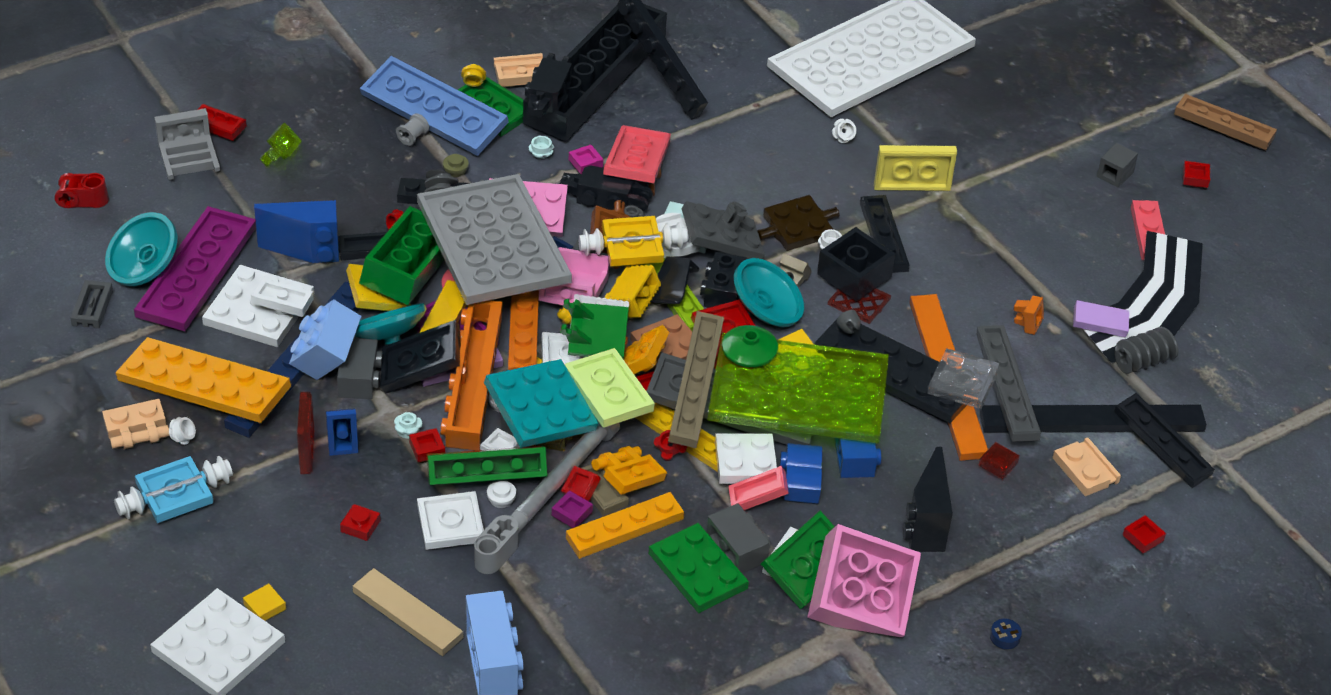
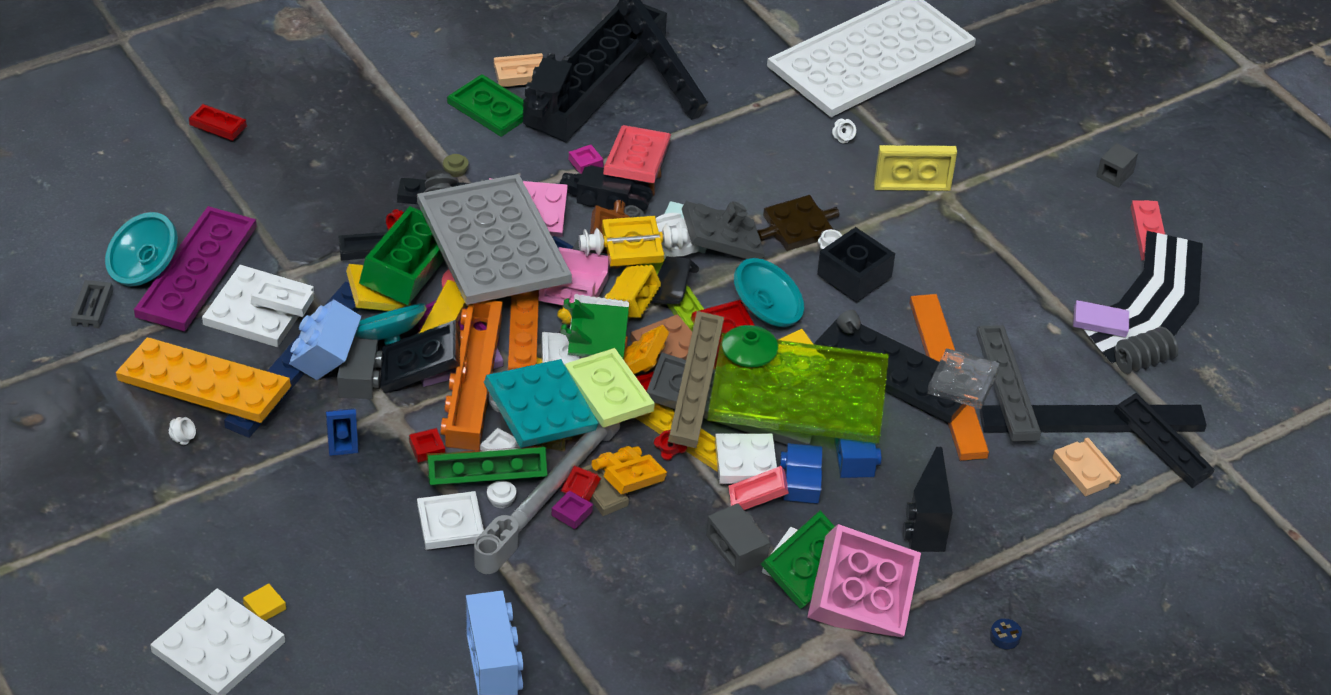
red piece [55,173,109,208] -> none
light nougat plate [102,399,170,449] -> none
medium azure plate [114,456,233,523] -> none
light grey plate [154,108,220,180] -> none
blue slope [254,200,339,263] -> none
clear neon green plate [260,122,302,167] -> none
clear red tile [297,392,315,474] -> none
red plate [340,504,381,541] -> none
tan tile [353,568,463,656] -> none
medium blue plate [360,56,509,156] -> none
light aqua plate [394,412,422,439] -> none
light grey bush [396,113,429,146] -> none
yellow plate [461,64,486,87] -> none
light aqua plate [529,136,554,159] -> none
light orange plate [566,492,684,559] -> none
green plate [648,523,749,614] -> none
black brick [700,252,747,308] -> none
dark tan tile [779,253,812,288] -> none
clear red window [827,288,891,324] -> none
black tile [860,195,910,273] -> none
clear red plate [979,442,1020,479] -> none
orange tile [1014,296,1044,335] -> none
red plate [1123,515,1166,554] -> none
medium nougat plate [1174,94,1277,150] -> none
red plate [1183,161,1210,188] -> none

